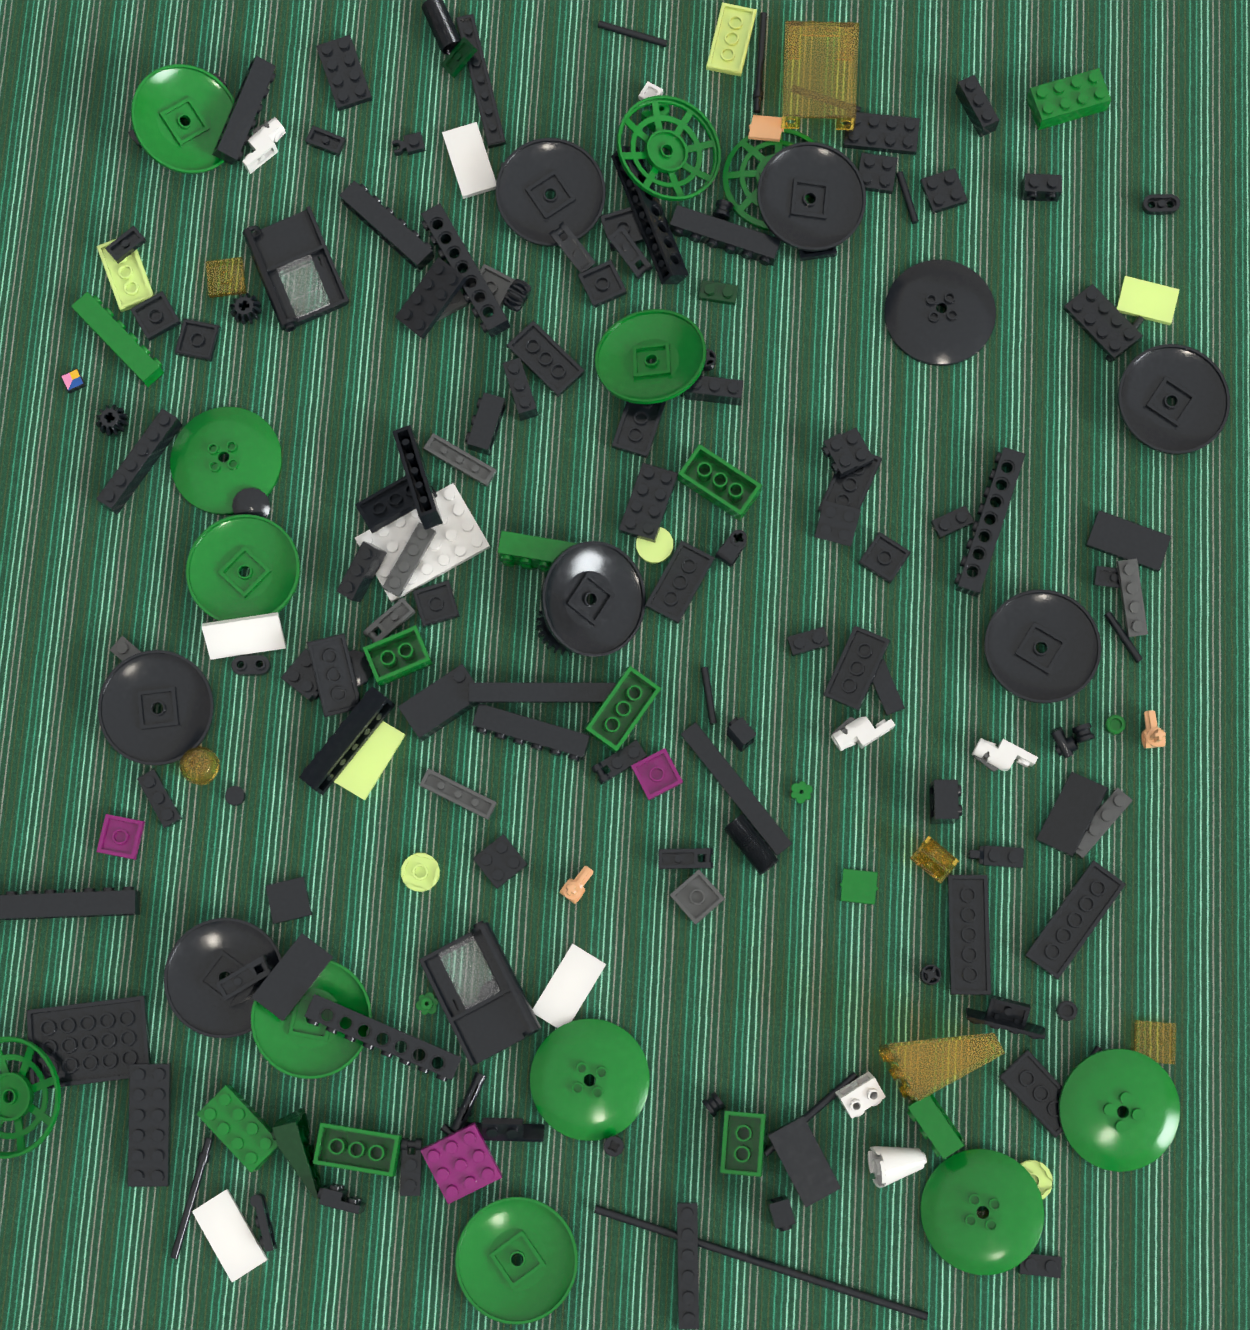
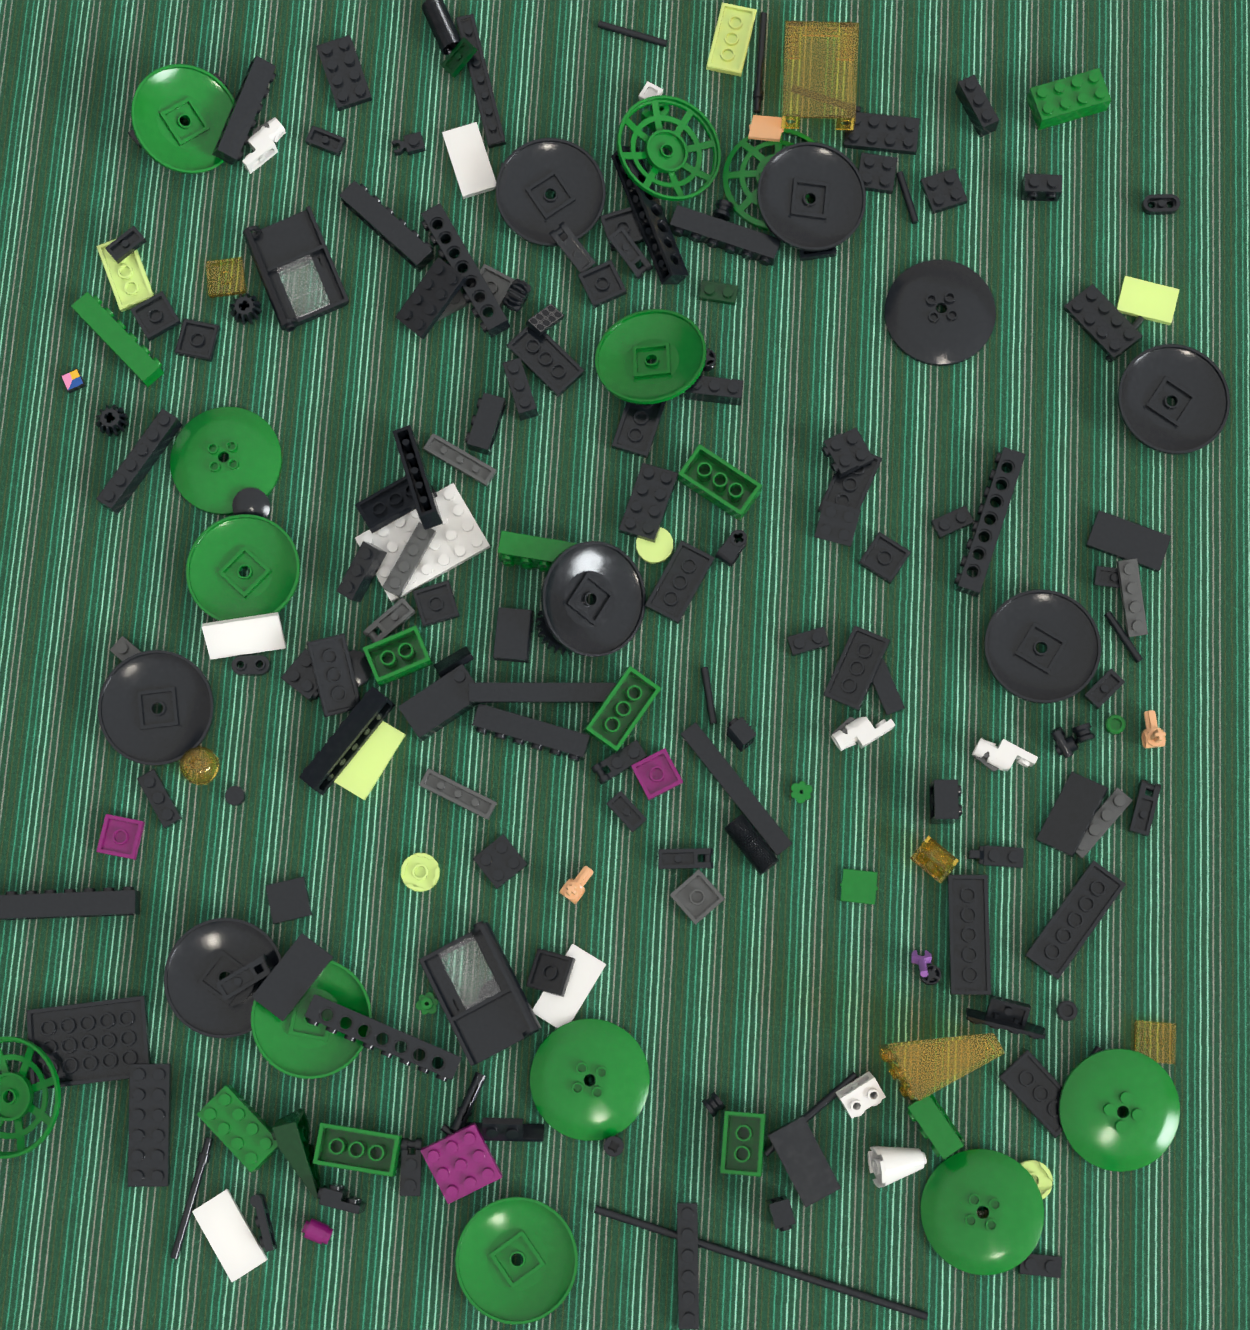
none -> magenta brick [302,1218,334,1245]
none -> black tile [433,646,474,678]
none -> black piece [493,607,534,663]
none -> black tile [526,304,564,336]
none -> black tile [526,948,575,997]
none -> black plate [606,791,647,833]
none -> medium lavender bar [911,950,932,977]
none -> black plate [1083,669,1125,709]
none -> black plate [1128,779,1161,837]

